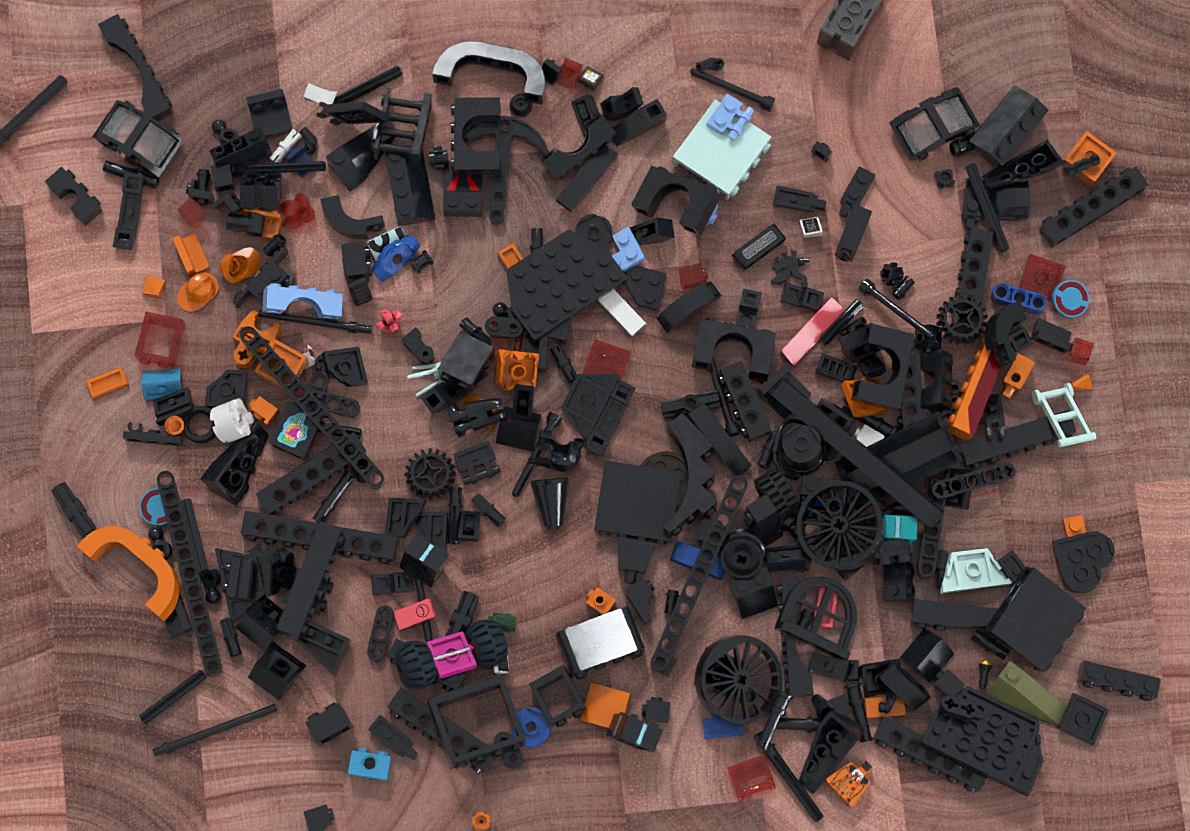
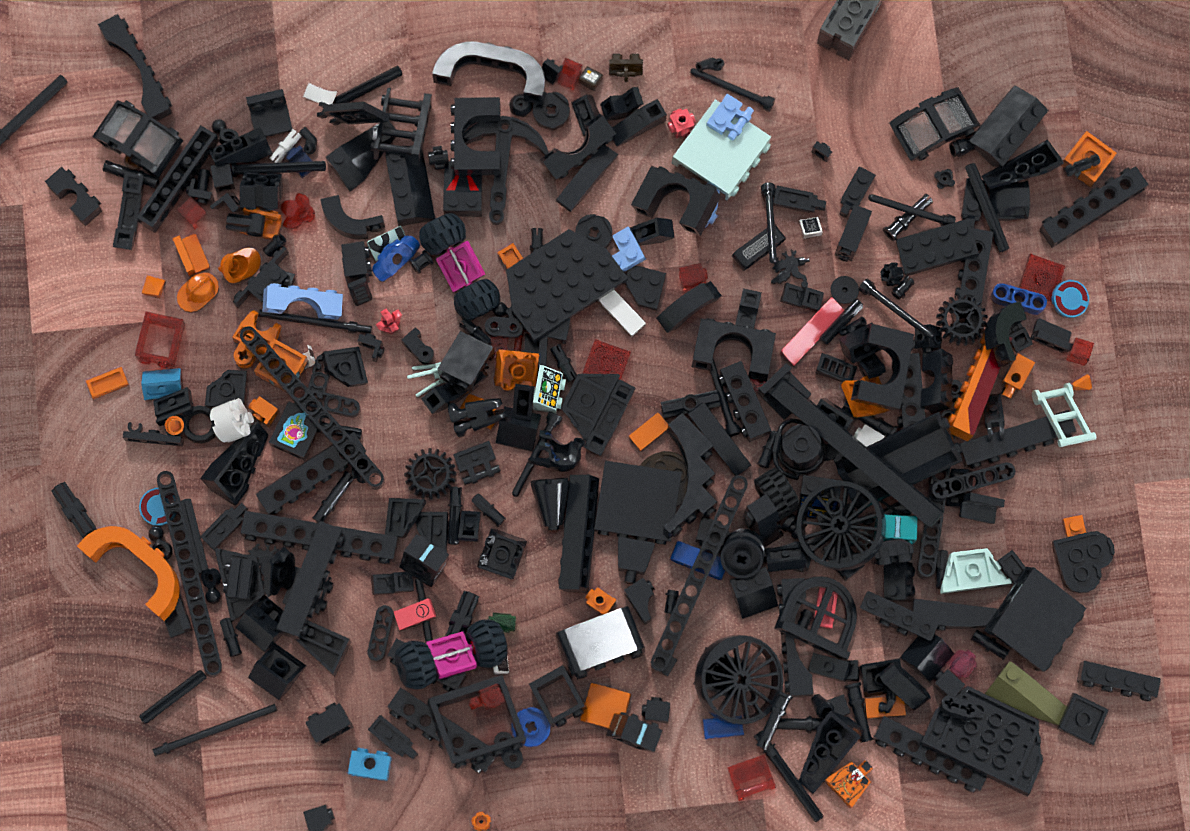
black piece [979,659,992,689] -> none
none -> black brick [137,125,219,233]
none -> black hinge [200,503,248,551]
none -> black bracket [358,333,385,362]
none -> black plate [419,213,500,321]
none -> clear red plate [468,684,505,710]
none -> black slope [477,529,527,579]
none -> black plate [533,92,570,130]
none -> slope [533,365,566,414]
none -> black brick [558,475,599,593]
none -> dark brown hips [609,53,643,82]
none -> orange tile [628,413,669,452]
none -> coral brick [667,108,696,139]
none -> black piece [761,183,777,264]
none -> black piece [830,276,859,304]
none -> black bracket [860,591,938,641]
none -> black piece [868,194,956,226]
none -> black pin [883,194,933,241]
none -> black plate [896,219,979,276]
none -> clear pink head [948,649,977,678]
none -> black panel [959,493,1005,524]

